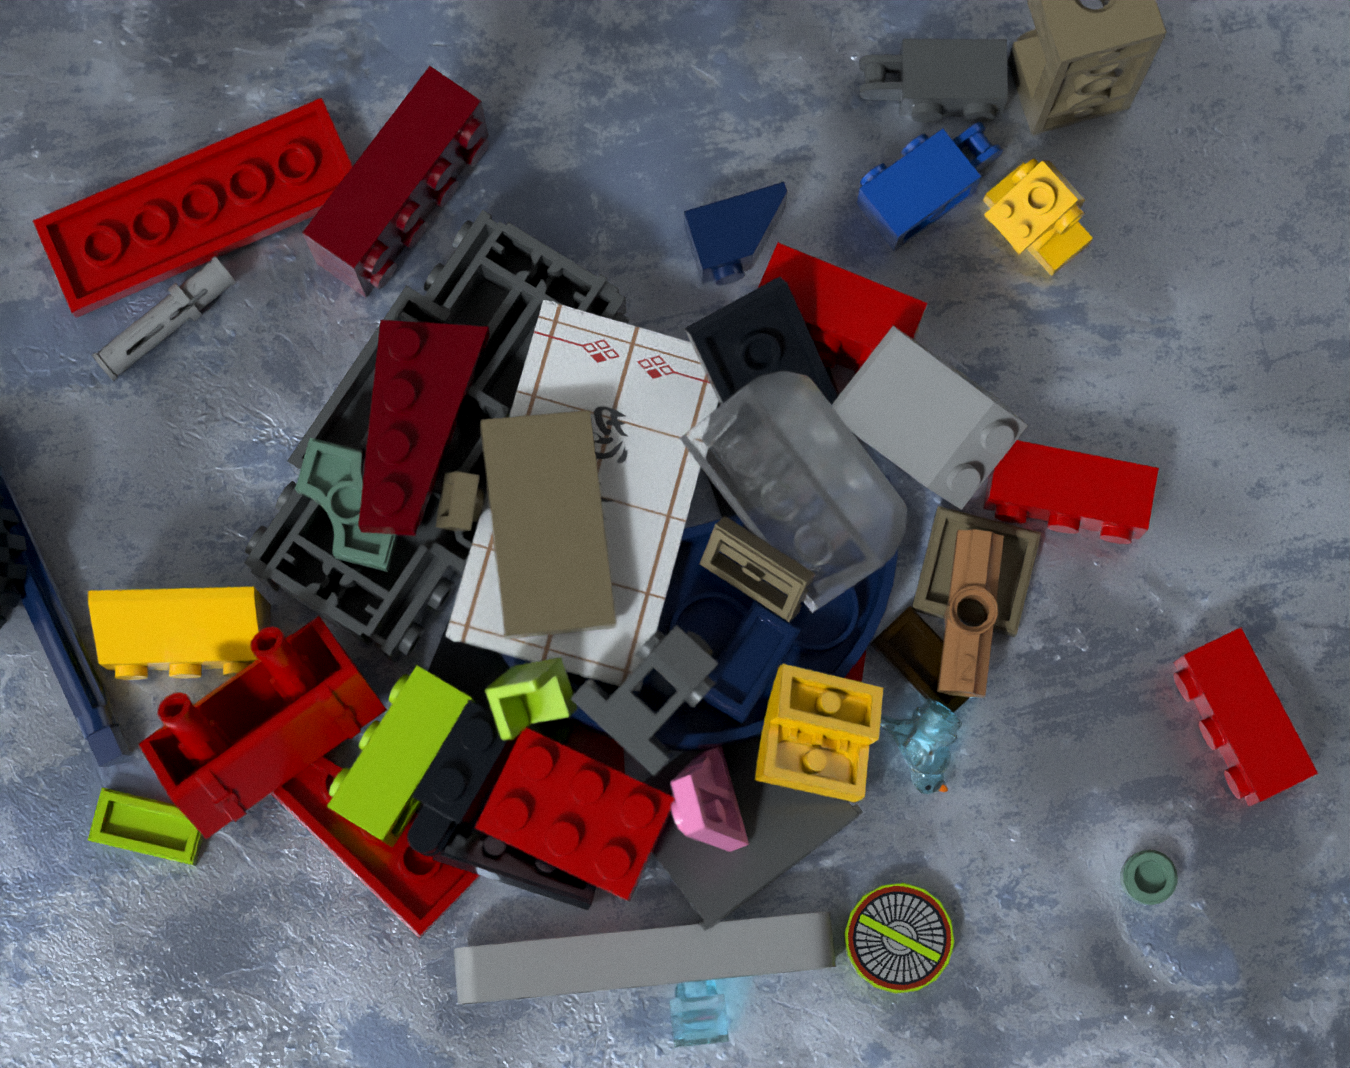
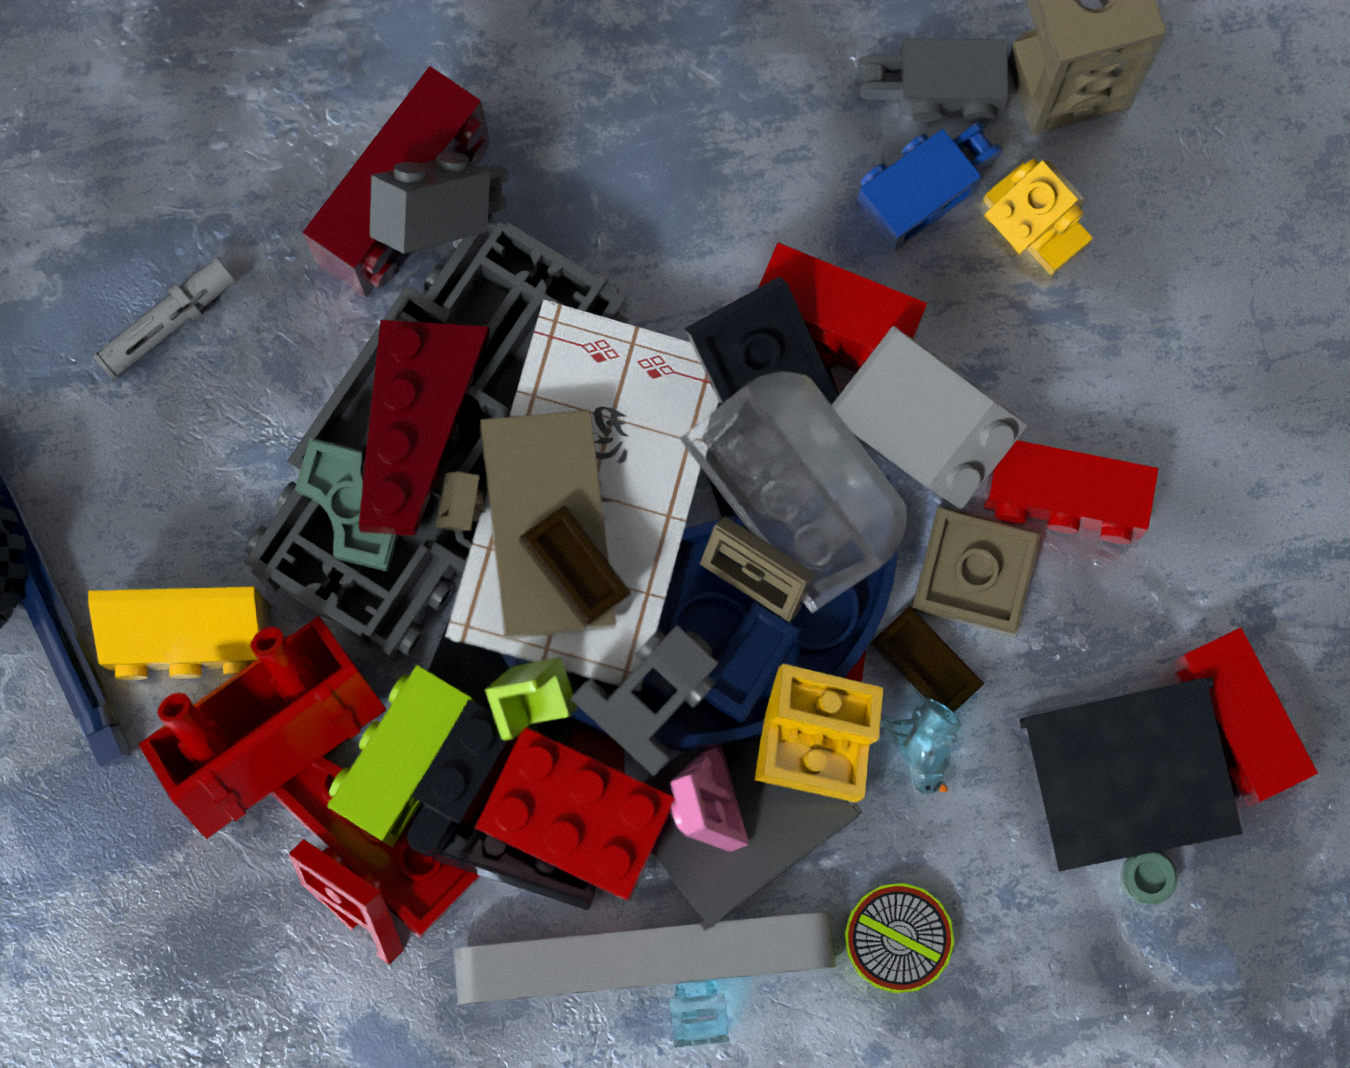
red plate [32,97,352,318] -> none
lime tile [87,788,204,866] -> none
dark blue slope [684,182,787,285] -> none
medium nougat piece [937,529,1004,698] -> none
none -> red wing [288,839,404,965]
none -> dark grey brick [370,152,508,254]
none -> dark brown tile [519,505,632,629]
none -> black piece [1019,676,1243,871]

